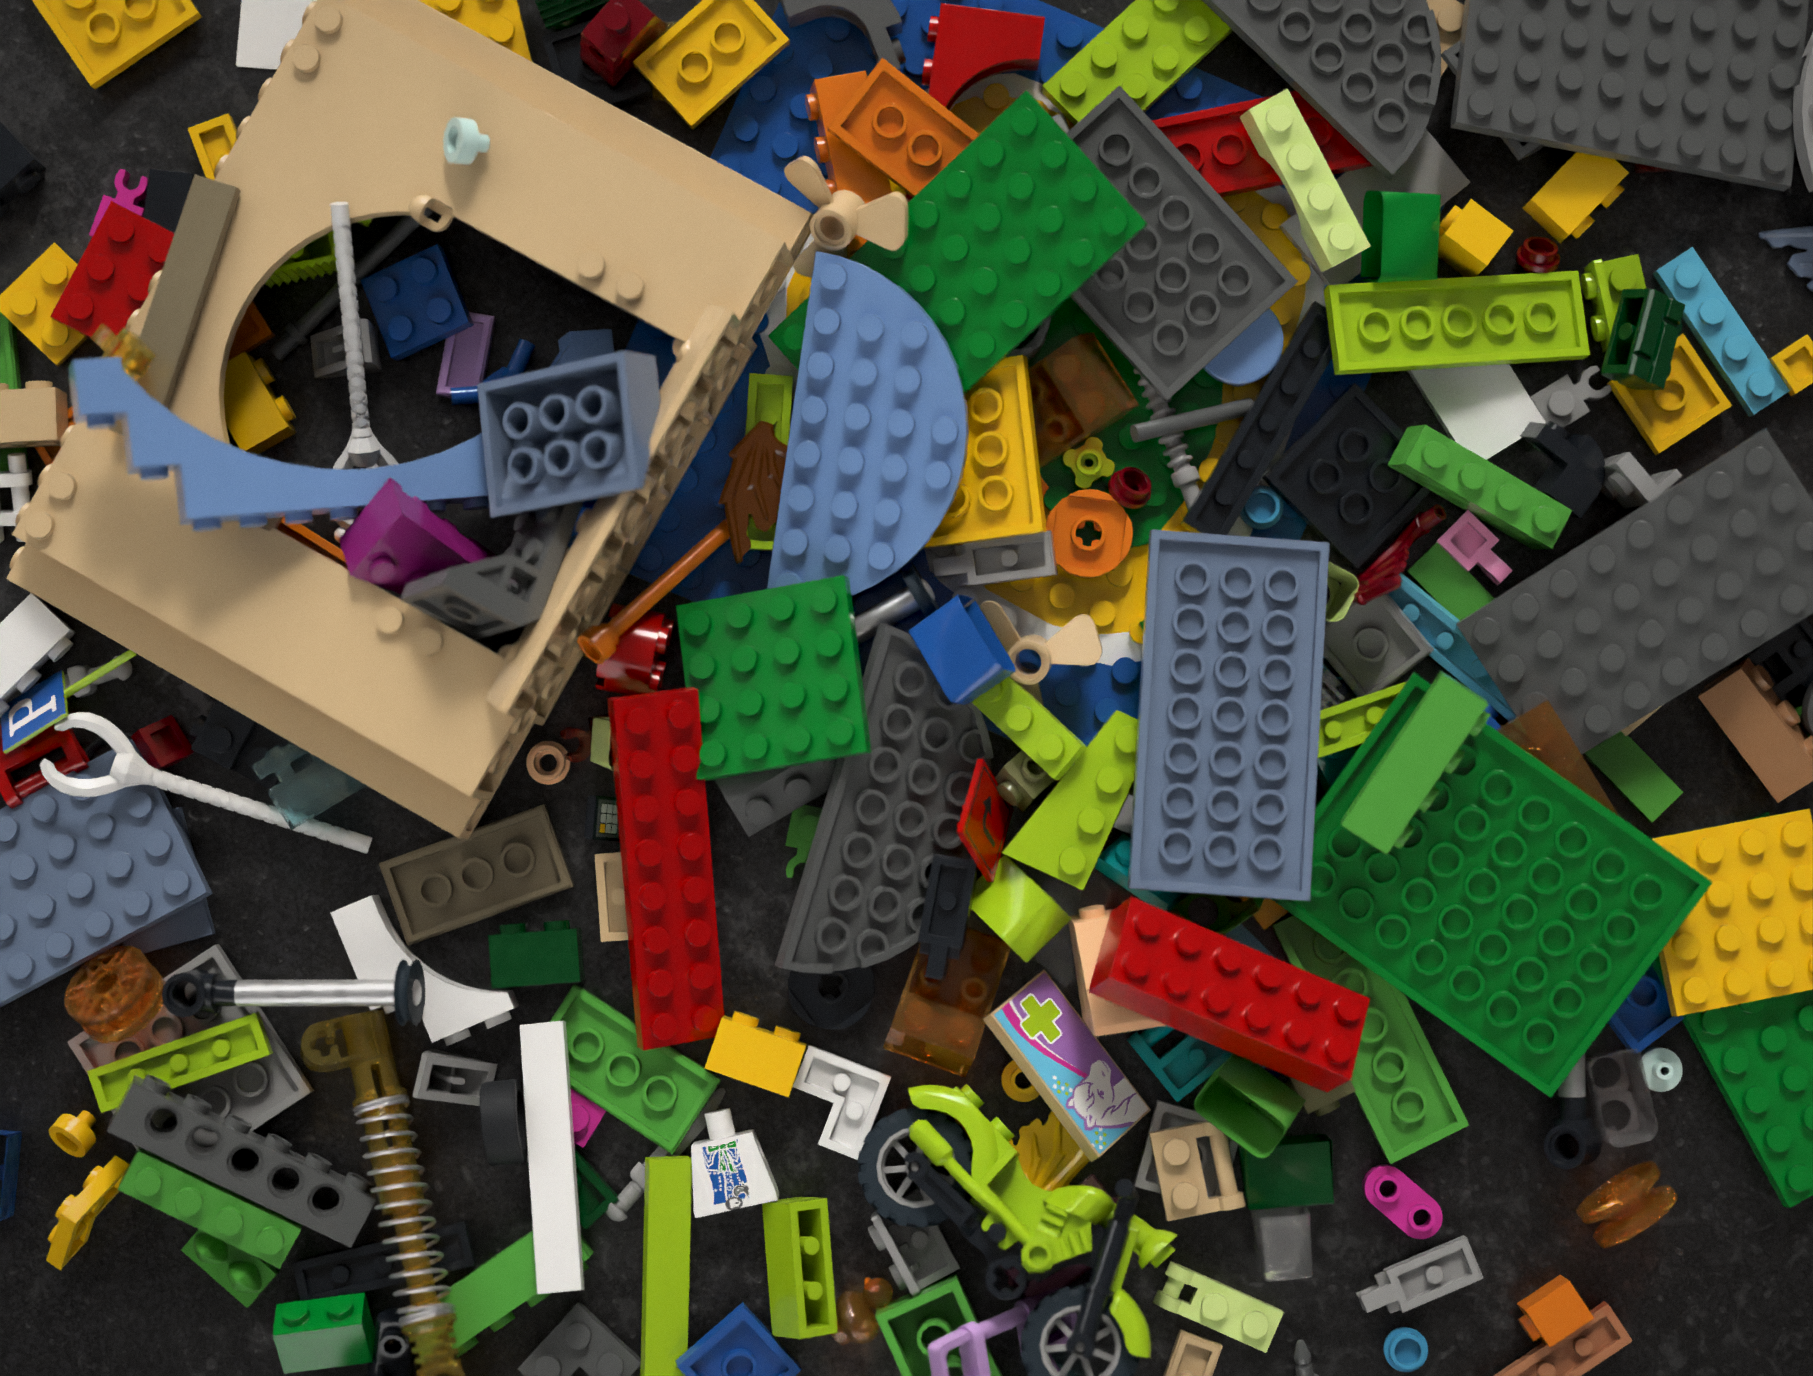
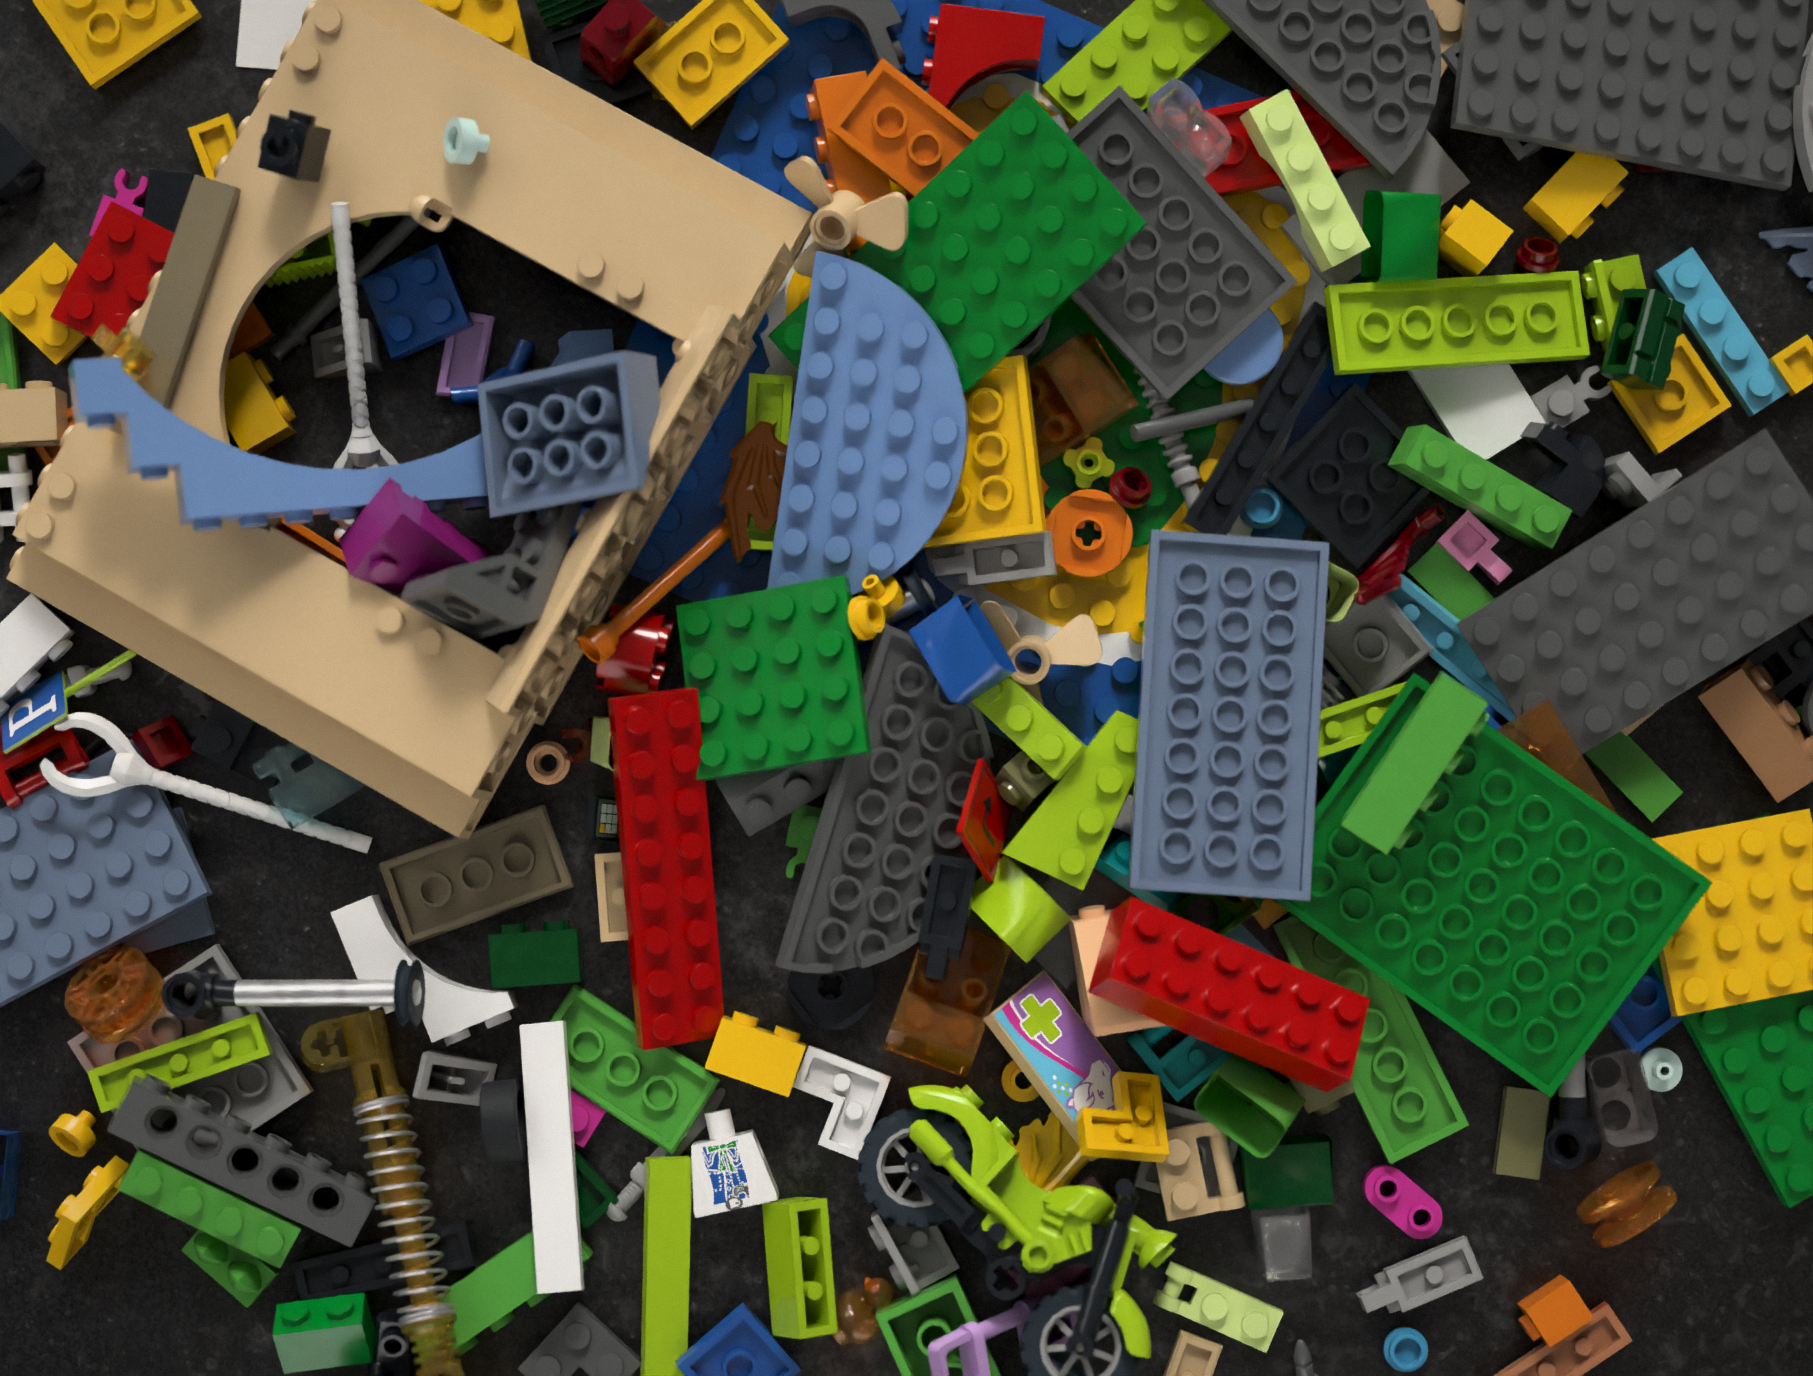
none -> black brick [257,109,331,182]
none -> yellow plate [848,596,885,641]
none -> yellow tile [858,574,905,619]
none -> yellow plate [1076,1071,1170,1163]
none -> clear brick [1147,78,1232,179]
none -> olive tile [1492,1085,1550,1180]

